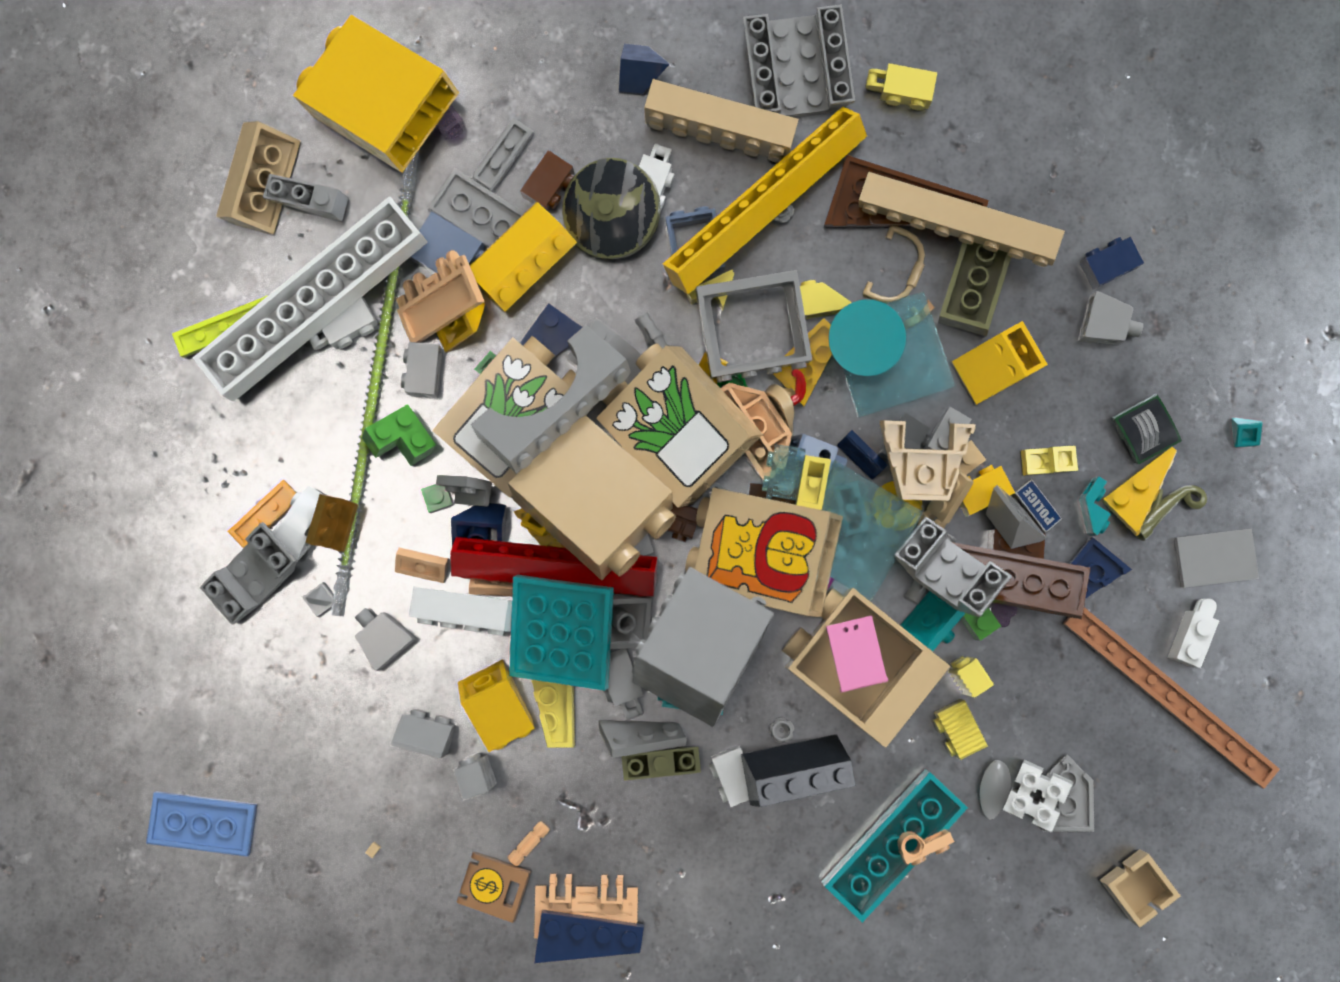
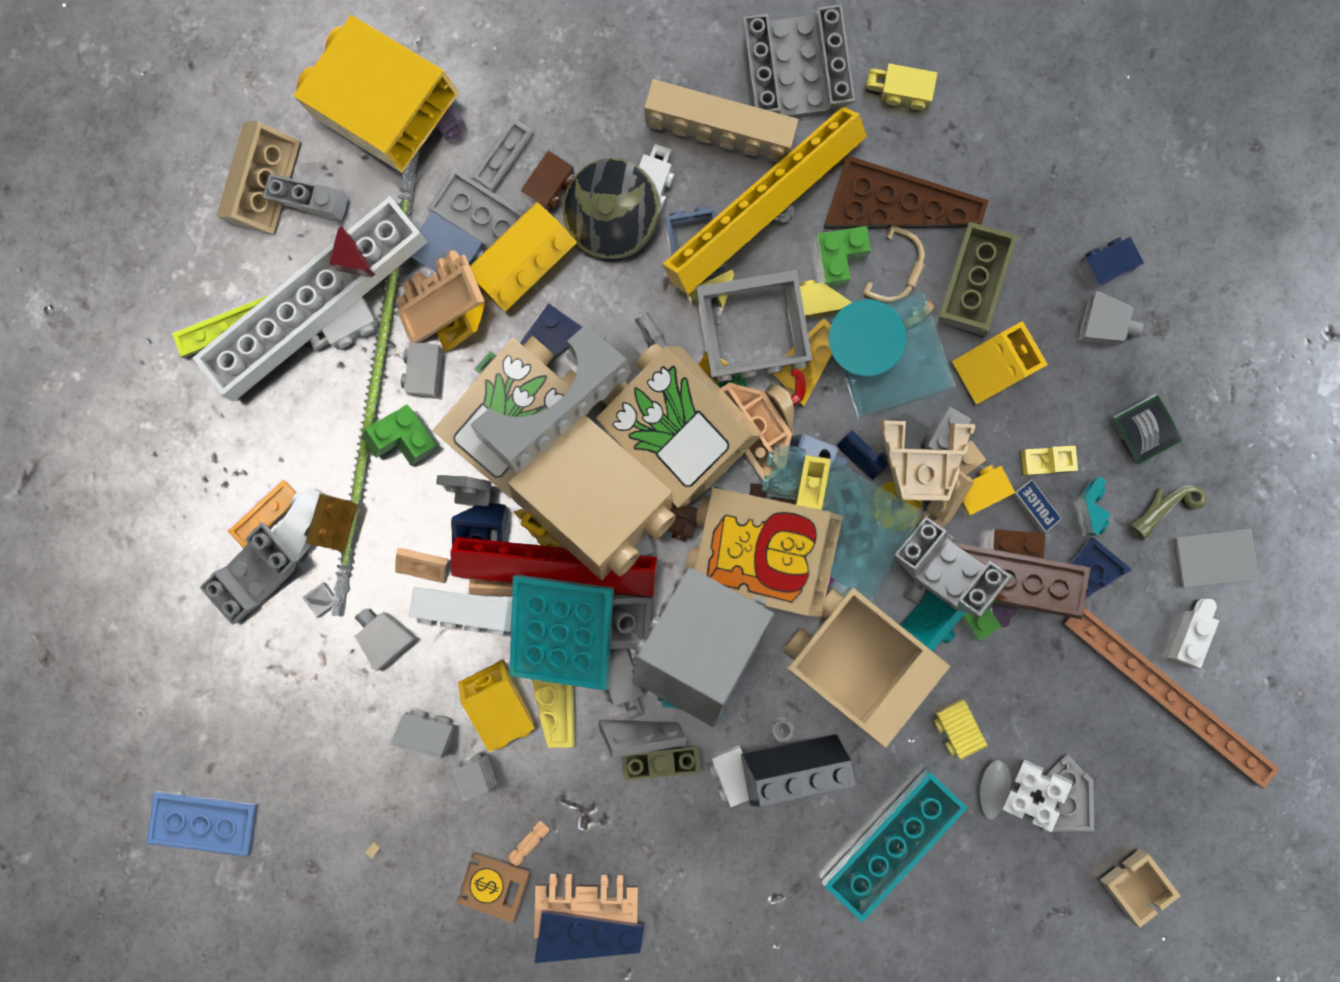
plate [421,484,453,513] -> none
dark blue slope [619,43,670,95] -> none
bright pink container [826,616,888,693] -> none
tan brick [859,172,1065,267] -> none
light nougat plate [898,829,954,865] -> none
light yellow brick [948,656,994,697] -> none
light grey slope [986,485,1046,549] -> none
yellow wing [1103,447,1177,536] -> none
teal slope [1231,418,1263,447] -> none
none -> dark red slope [329,226,376,278]
none -> bright green brick [815,226,871,288]

